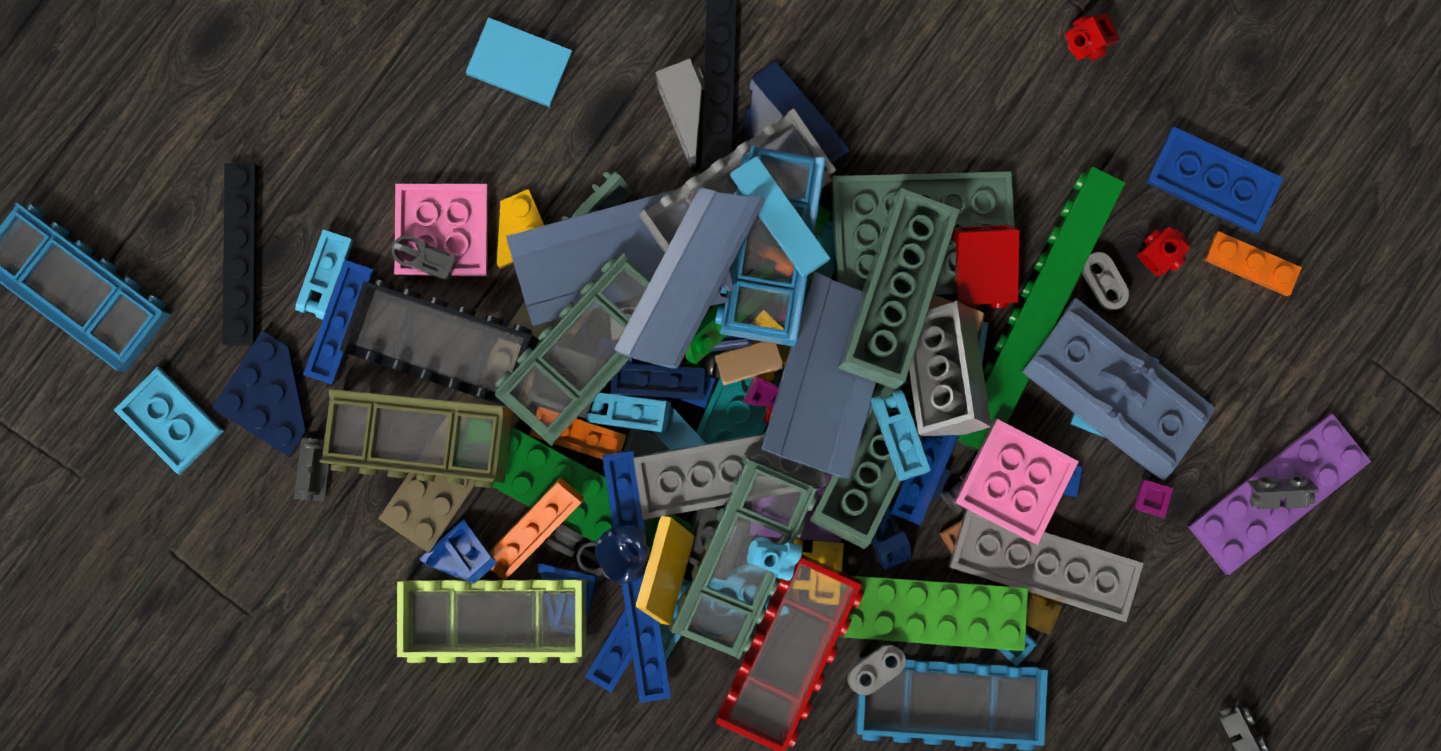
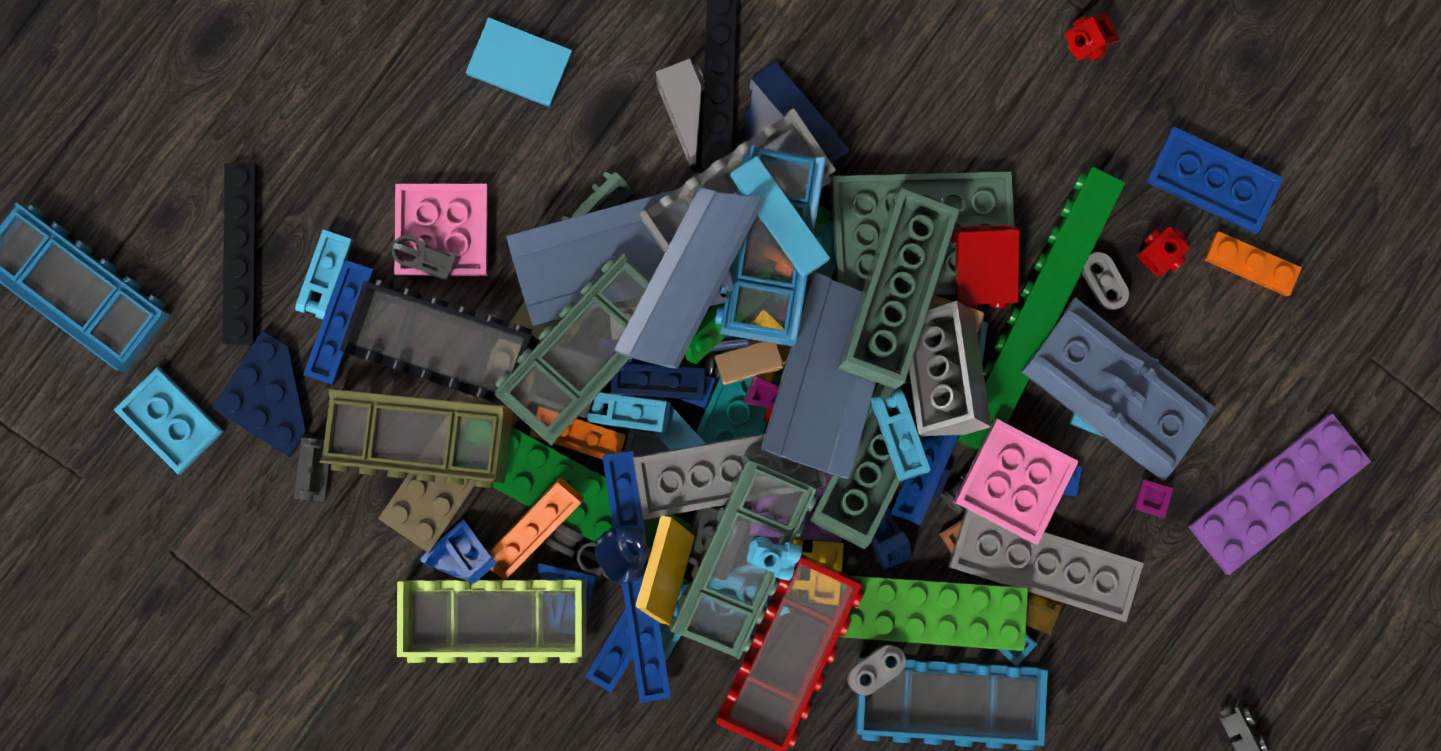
yellow wing [497,189,545,269] -> none
dark grey hinge [1248,475,1319,510] -> none

